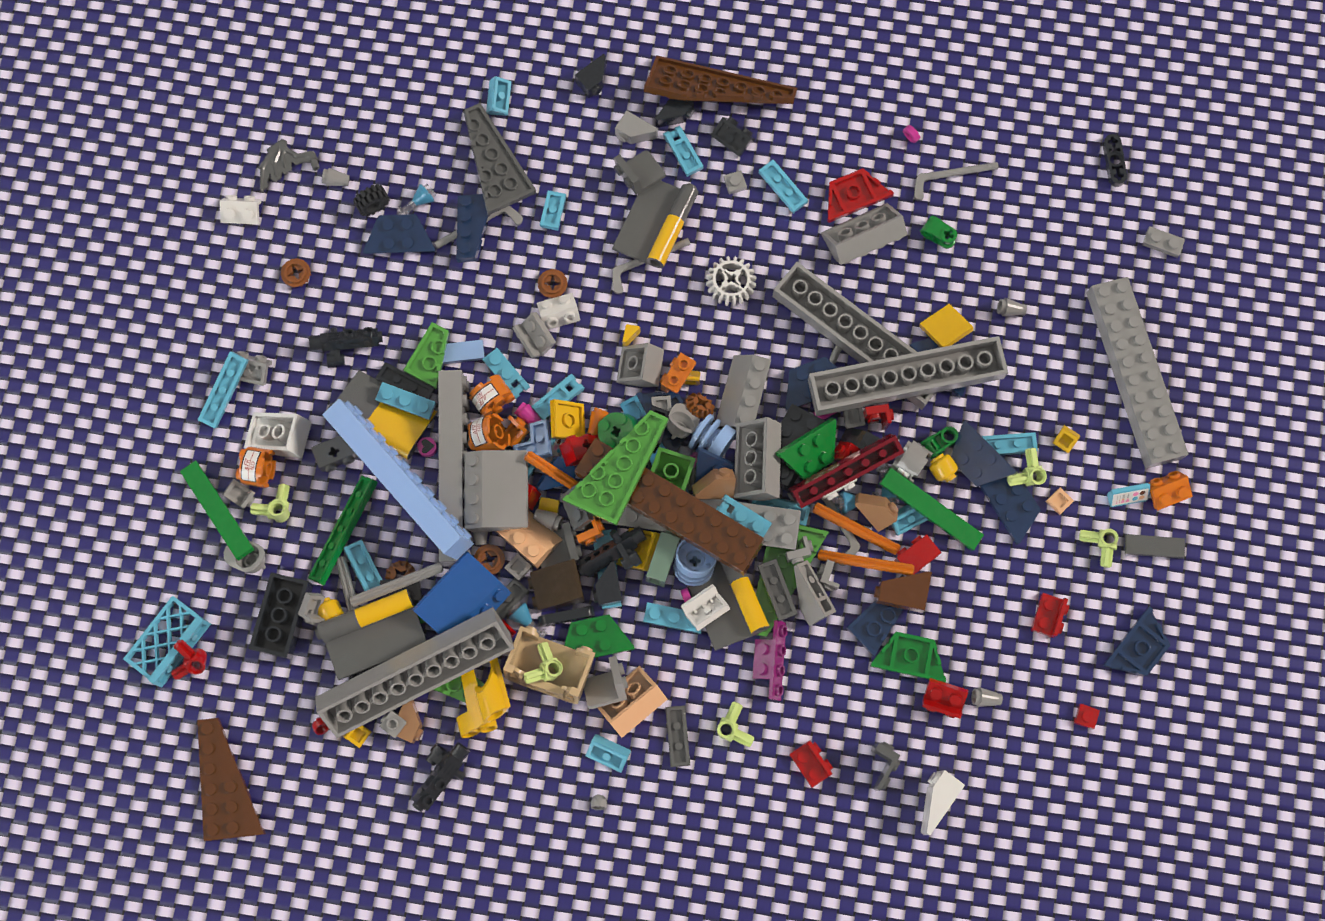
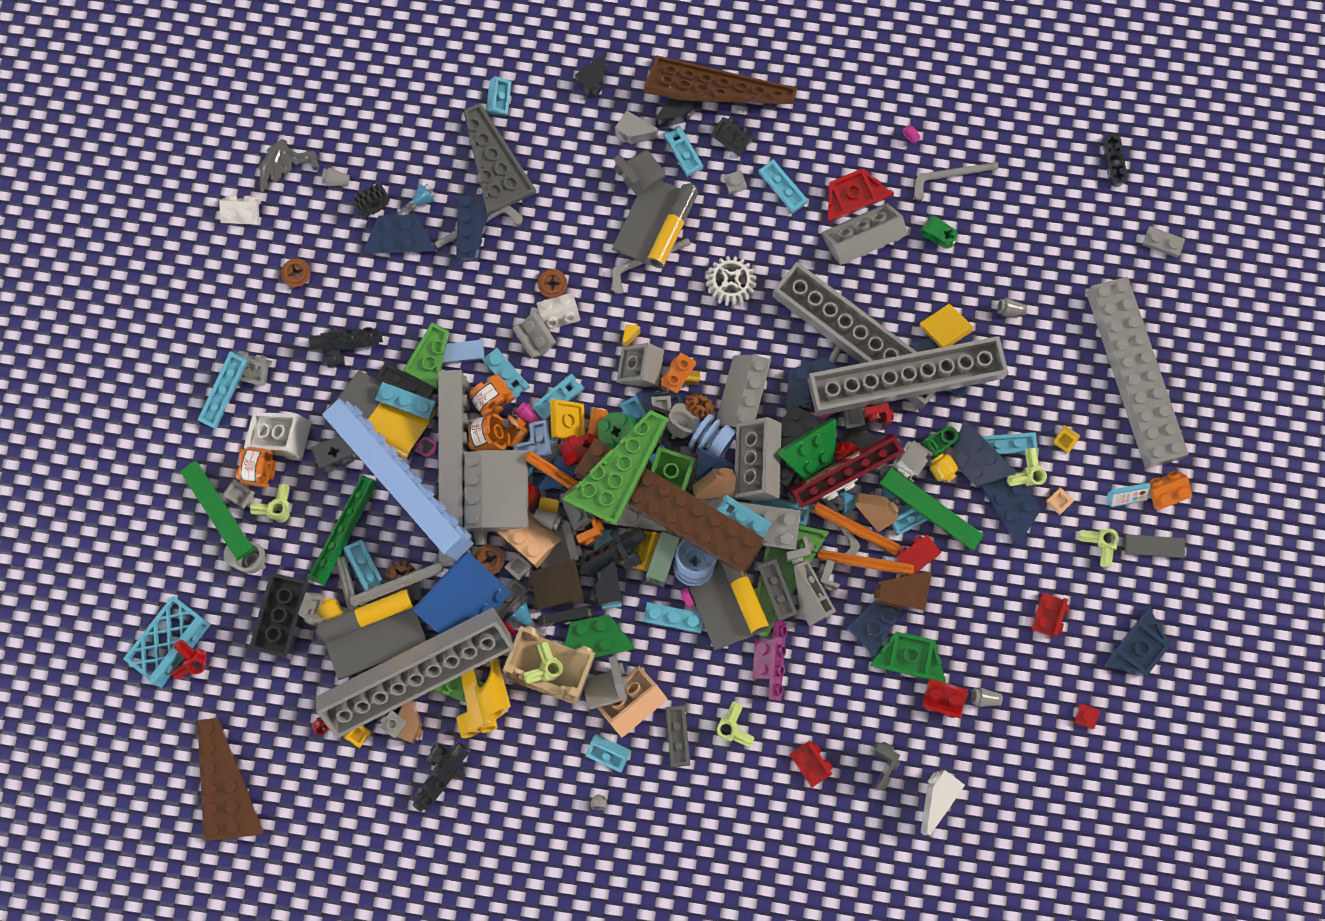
medium azure plate [540,190,566,231] -> none
white bracket [681,584,730,631] -> none

